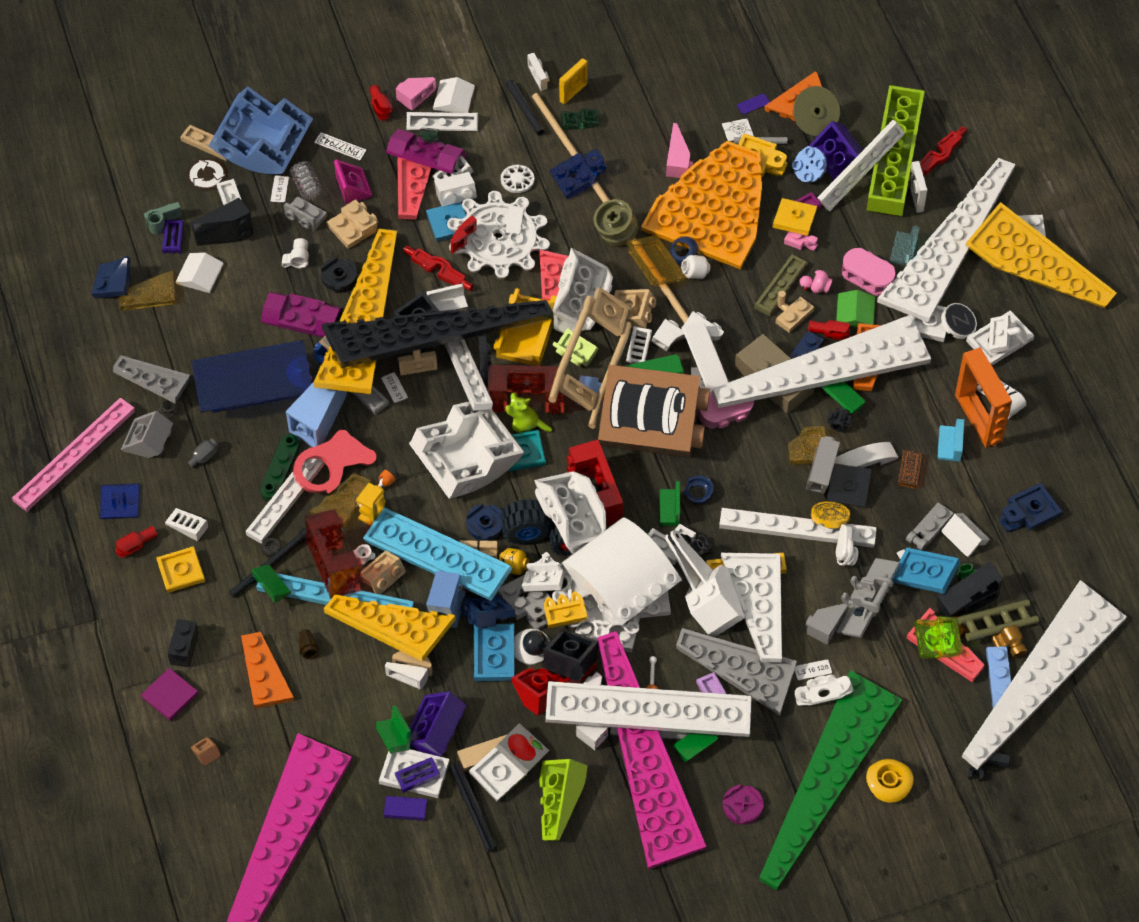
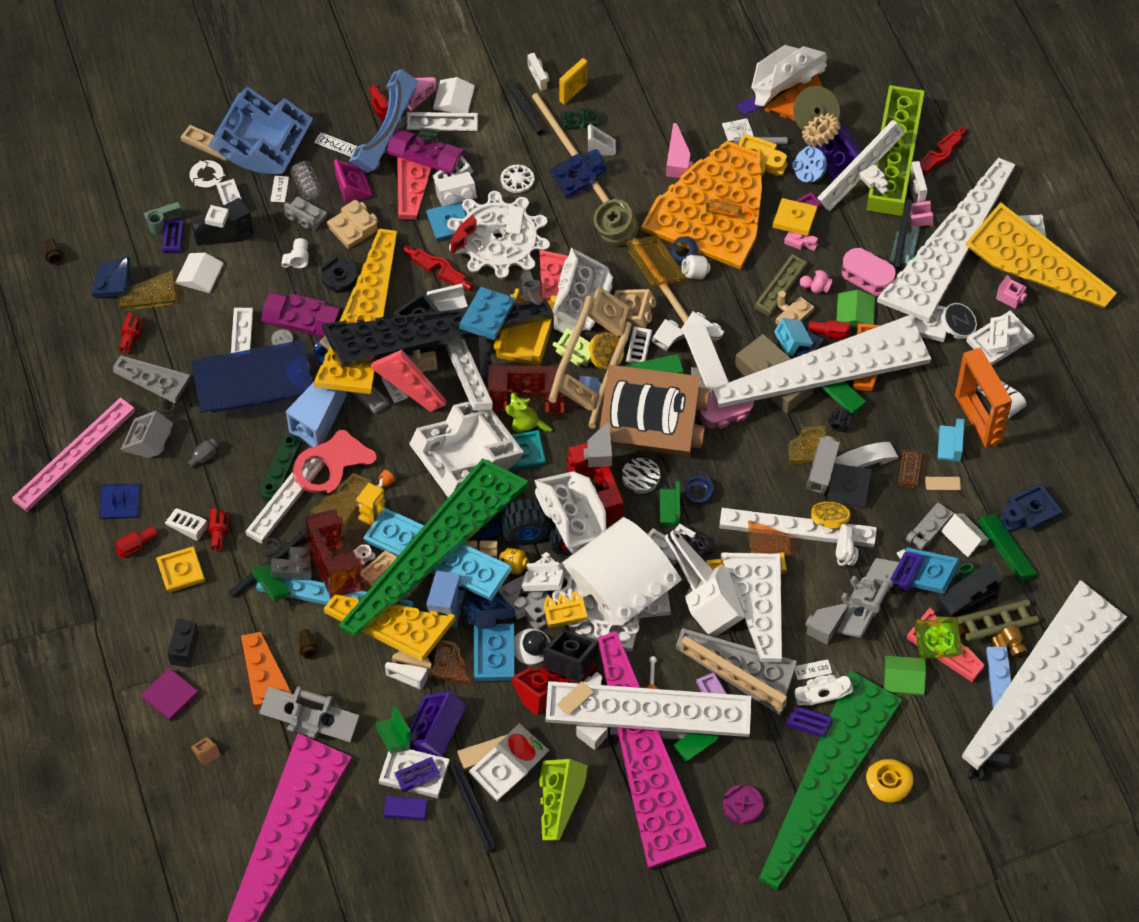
none -> dark brown cone [45,238,63,265]
none -> red arm [119,312,145,354]
none -> white plate [205,205,229,228]
none -> red arm [208,508,230,551]
none -> white plate [231,308,253,358]
none -> light grey piece [259,686,360,742]
none -> flat silver plate [270,547,312,580]
none -> light grey piece [271,329,293,349]
none -> green wing [339,458,530,638]
none -> medium blue arch [349,69,418,173]
none -> coral wing [370,350,447,412]
none -> clear orange wing [431,639,470,685]
none -> dark azure plate [459,287,515,340]
none -> dark grey piece [521,270,543,305]
none -> tan sticker [557,681,593,715]
none -> light grey slope [584,423,612,467]
none -> white slope [588,124,616,156]
none -> yellow tile [589,332,624,370]
none -> white tile [622,458,660,494]
none -> tan plate [680,636,787,712]
none -> clear yellow slope [706,197,742,219]
none -> clear orange wing [748,520,791,556]
none -> white slope [751,45,827,106]
none -> medium azure panel [774,318,813,357]
none -> dark purple tile [787,706,833,738]
none -> tan gear [802,113,841,147]
none -> white plate [859,164,888,194]
none -> bright green slope [884,656,926,696]
none -> dark purple tile [890,552,924,590]
none -> black bar [893,199,912,269]
none -> bright pink window [909,201,933,228]
none -> tan sticker [925,477,961,490]
none -> green slope [979,514,1037,583]
none -> bright pink window [996,274,1027,309]

